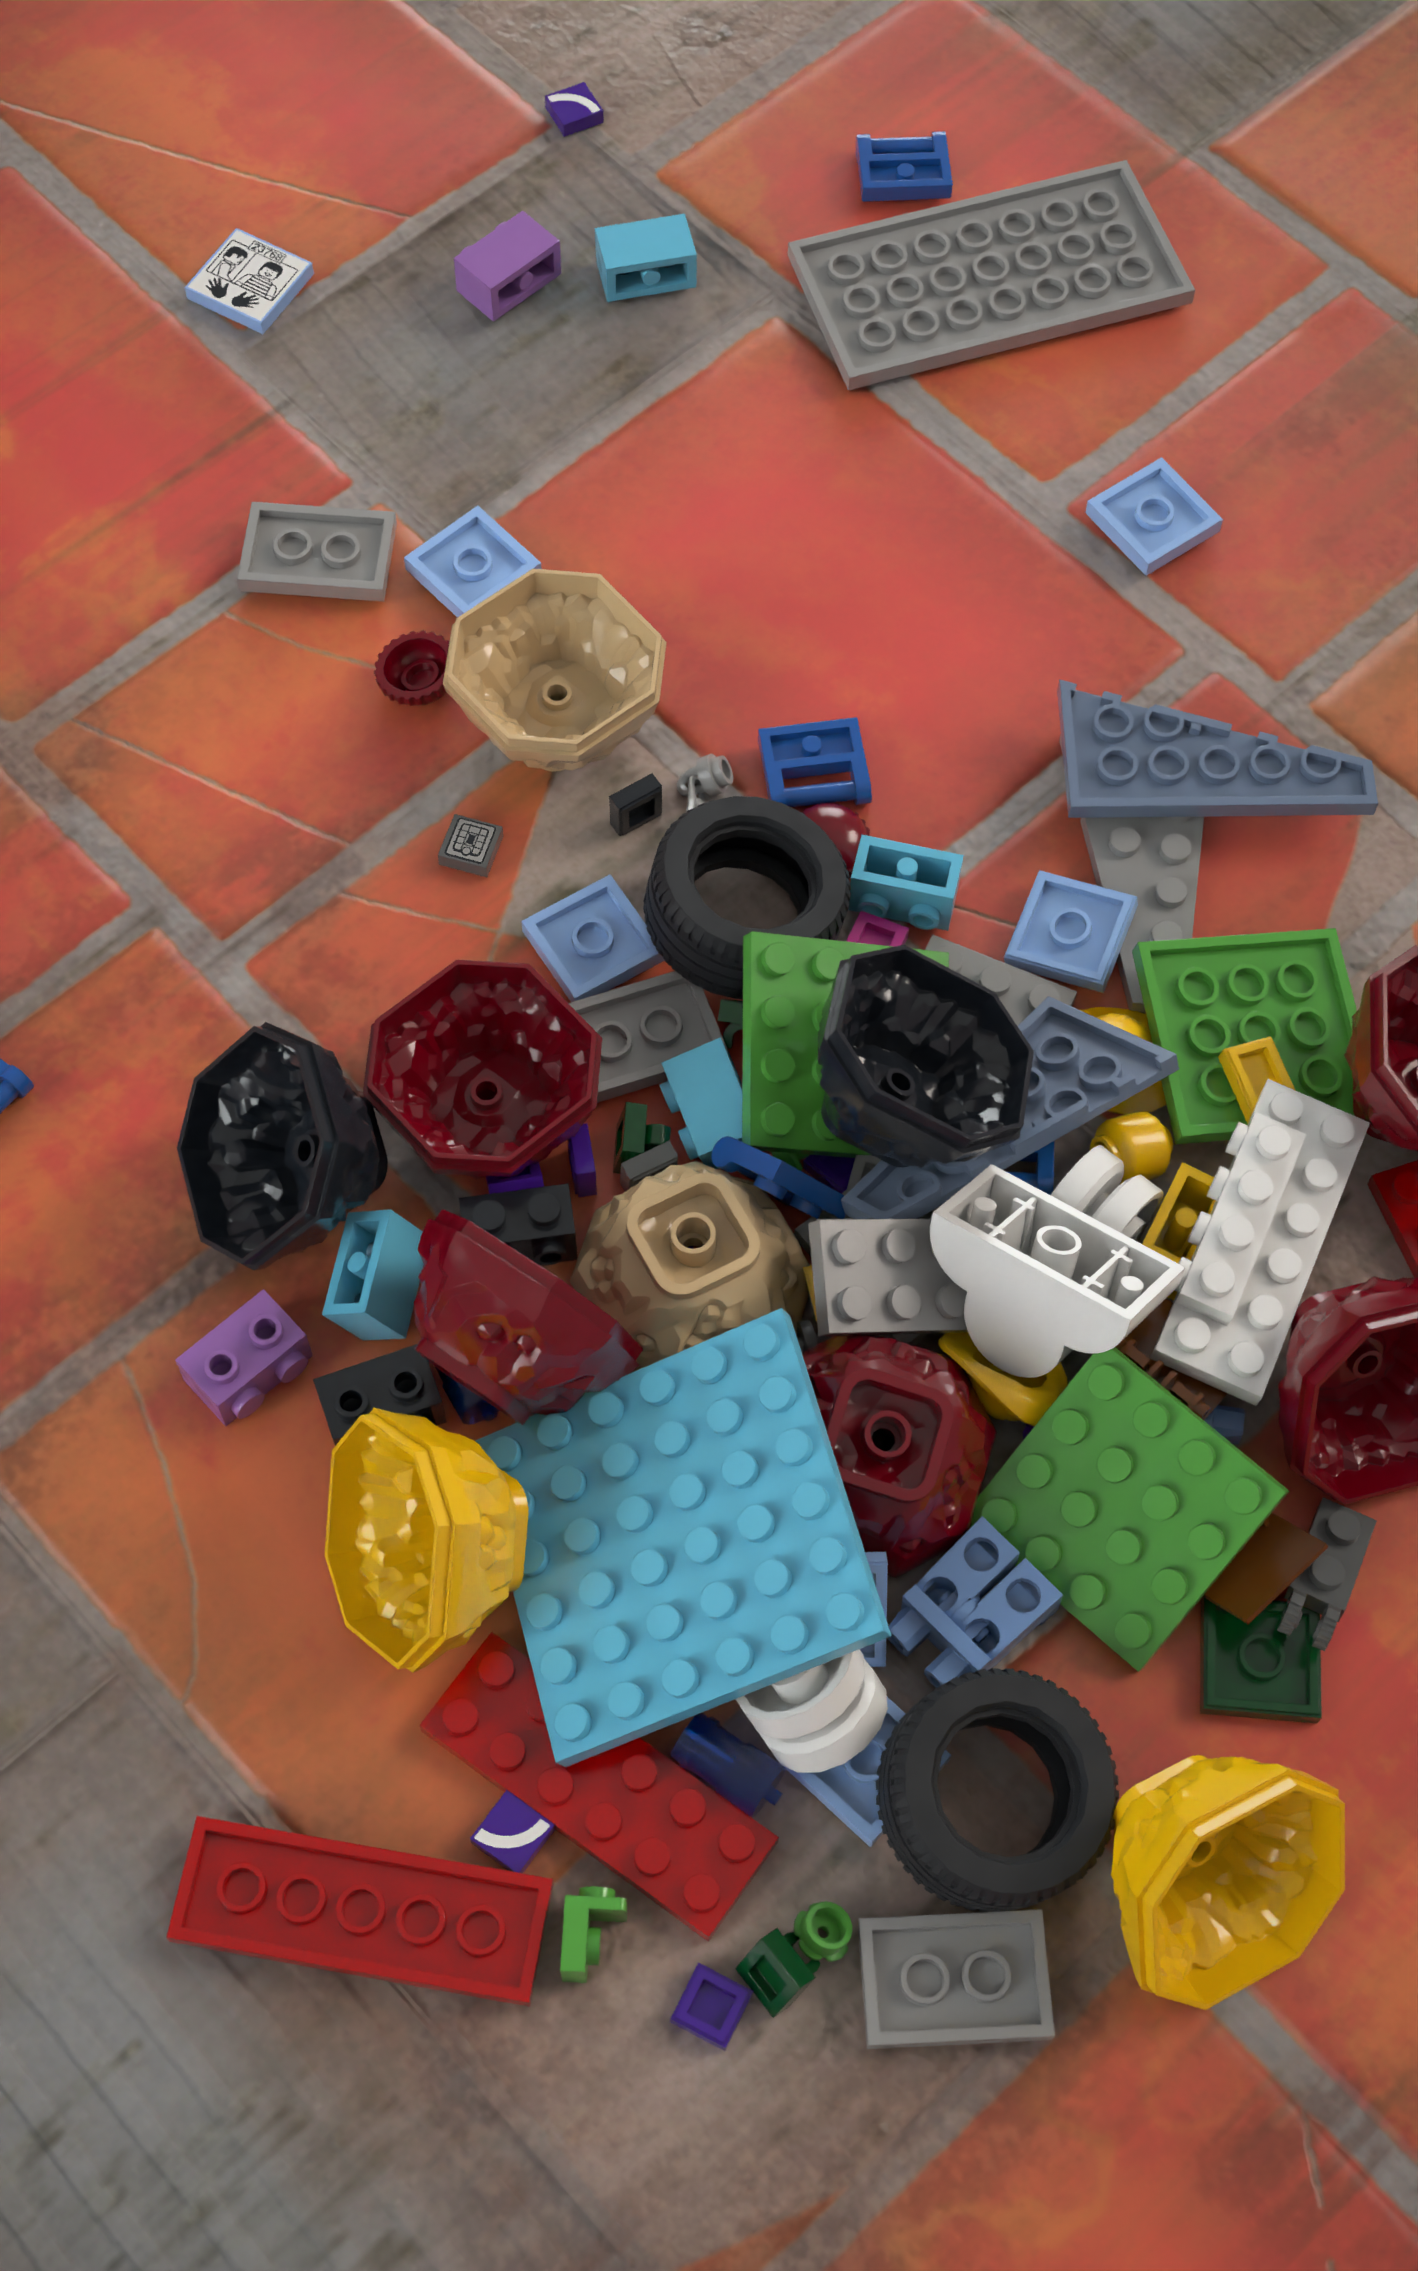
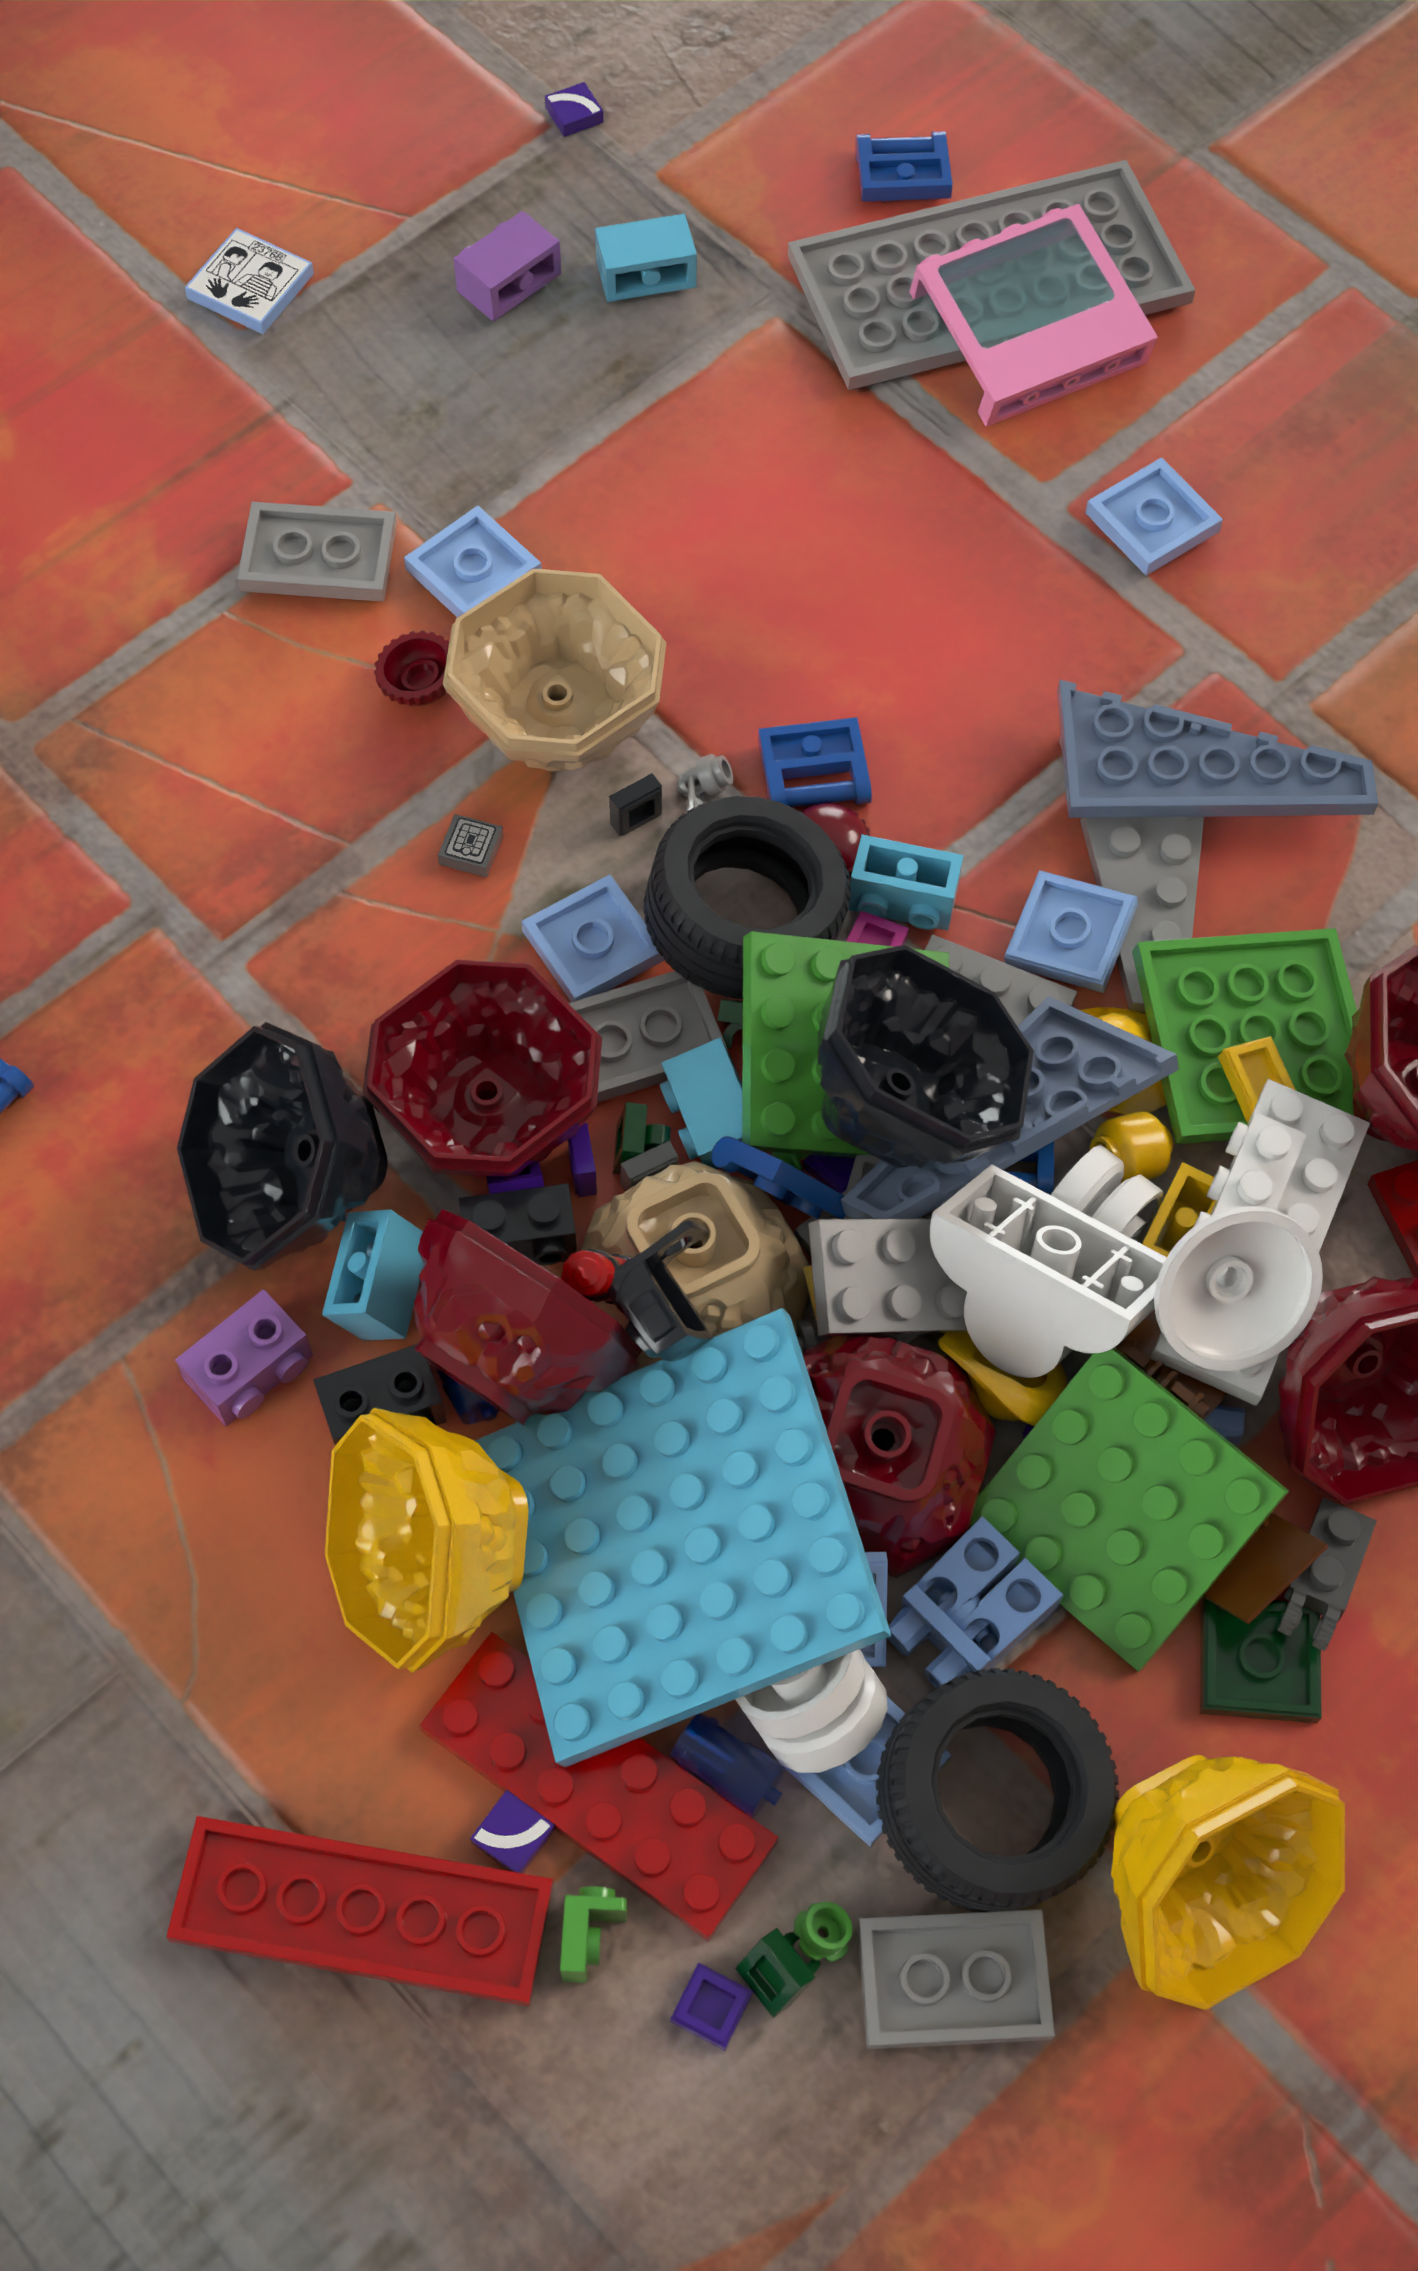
none -> black piece [561,1220,713,1362]
none -> panel [910,203,1158,427]
none -> white dish [1154,1206,1323,1371]

